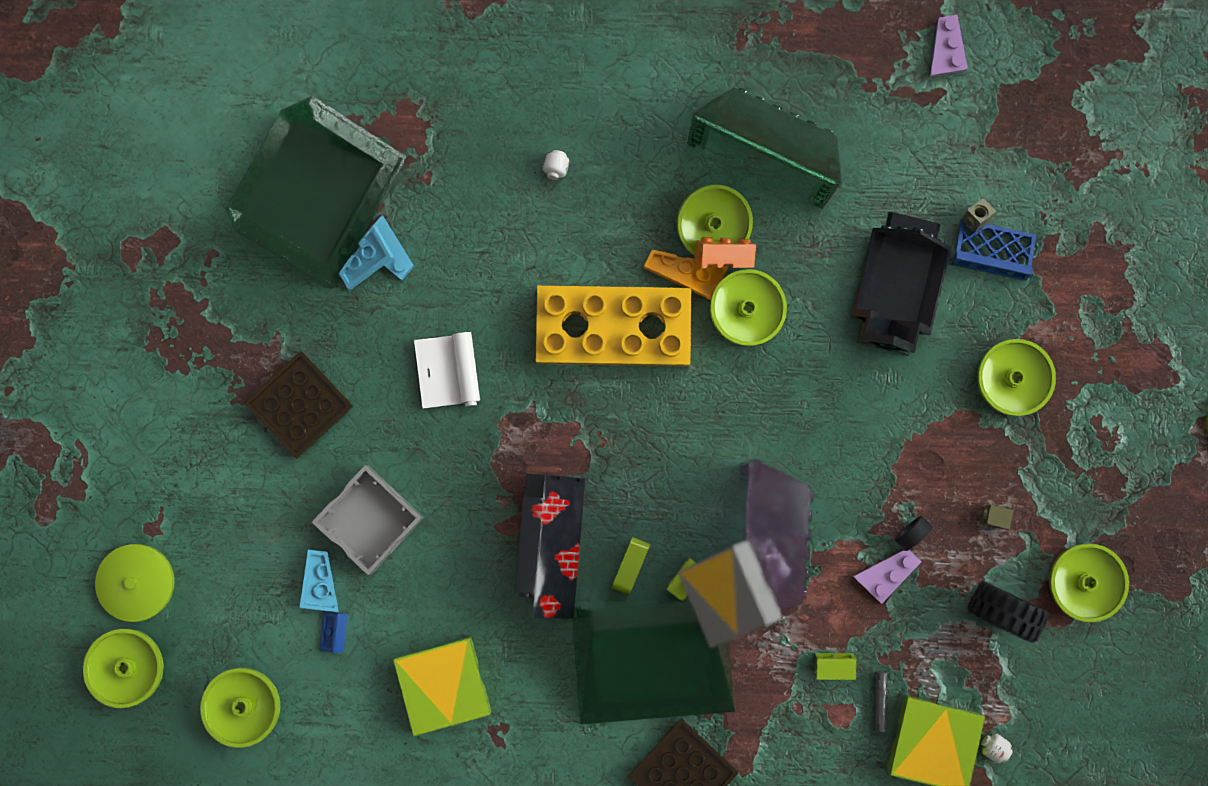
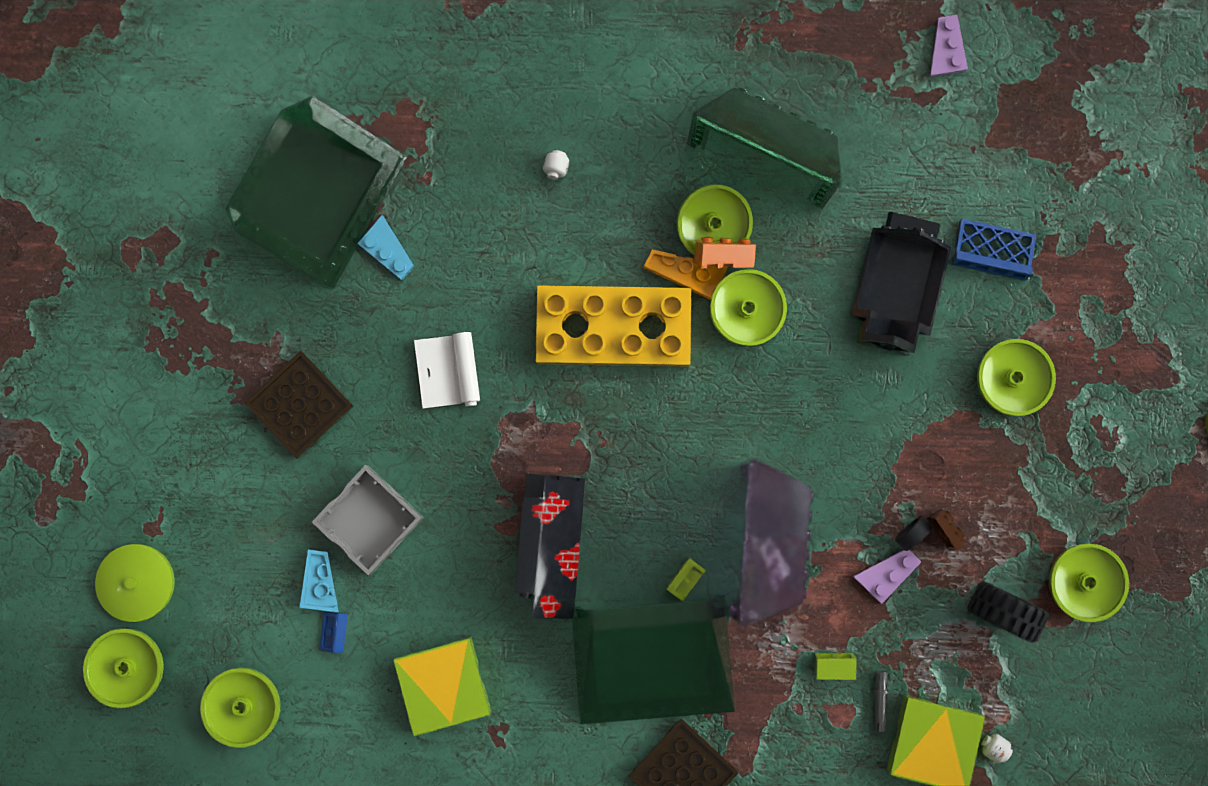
medium azure wing [339,225,395,290] -> none
lime beam [611,537,650,596] -> none
light grey tile [678,541,782,648] -> none
olive brick [962,198,997,232] -> none
olive brick [981,505,1014,529] -> none
none -> reddish brown plate [927,509,966,551]

